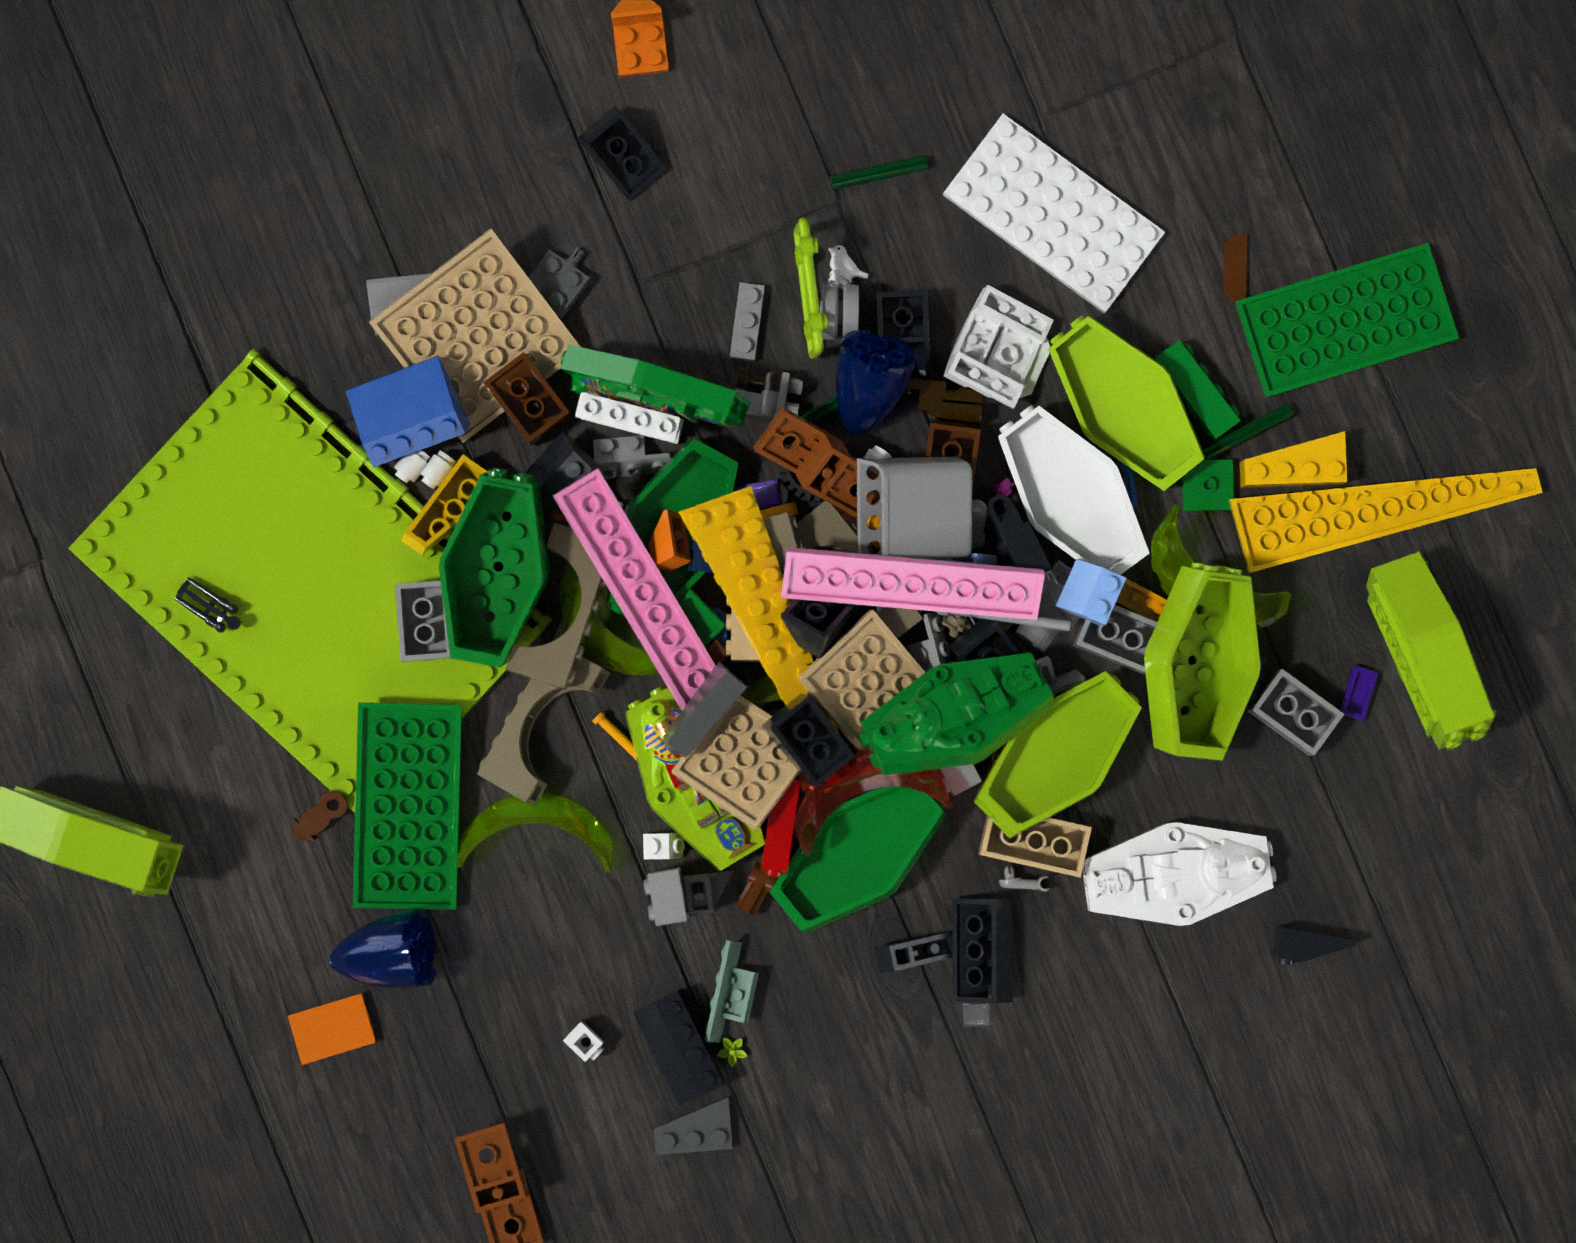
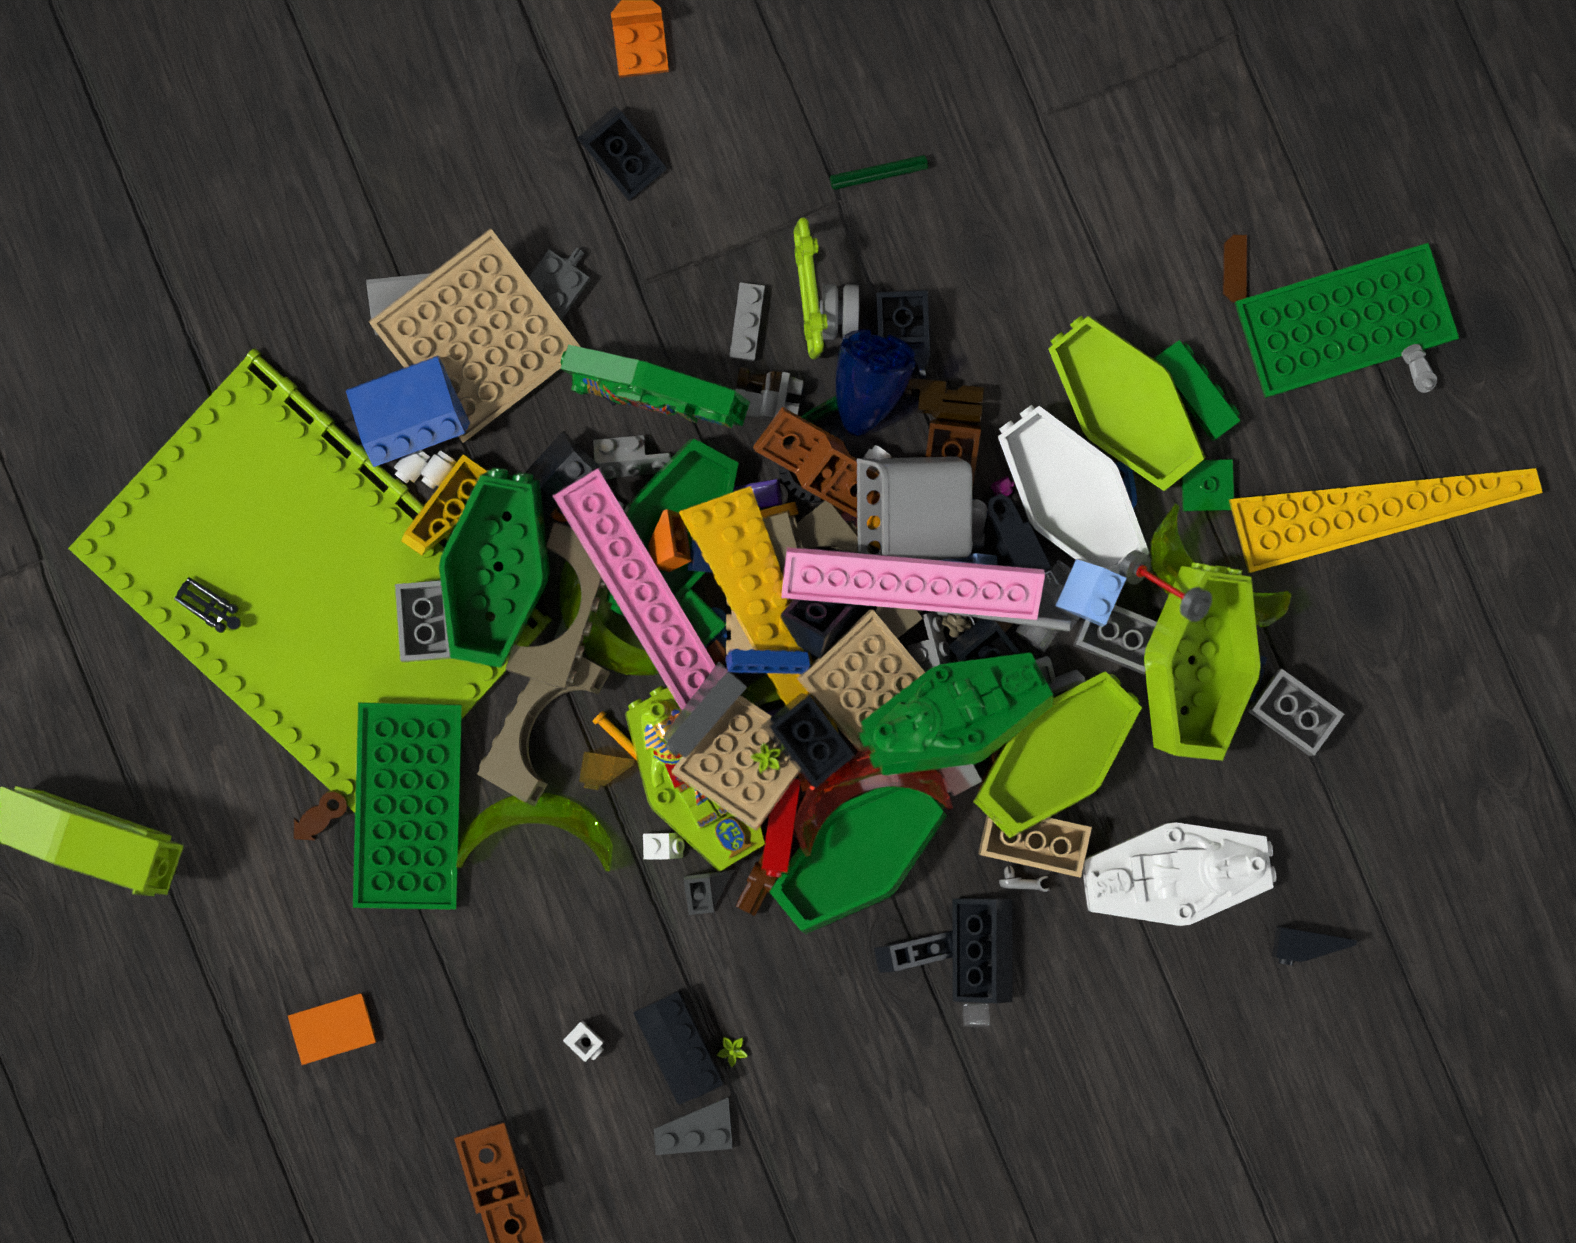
clear blue cylinder [329,909,438,988] -> none
reddish brown slope [483,352,572,447] -> none
white fence [575,392,684,444] -> none
light grey brick [643,867,689,926] -> none
sand green bracket [704,940,759,1043] -> none
white animal [828,245,869,289] -> none
white plate [943,114,1165,314] -> none
white slope [944,285,1054,409] -> none
light orange plate [1116,579,1167,622] -> none
dark green axle [1202,404,1293,460] -> none
yellow wedge [1240,431,1347,488] -> none
dark purple tile [1339,665,1379,721] -> none
lime container [1366,552,1496,750] -> none
none -> clear yellow slope [579,752,636,790]
none -> blue piece [726,649,810,674]
none -> lime plant [750,743,781,773]
none -> dark grey axle [1119,550,1212,622]
none -> light grey piece [1402,344,1437,393]

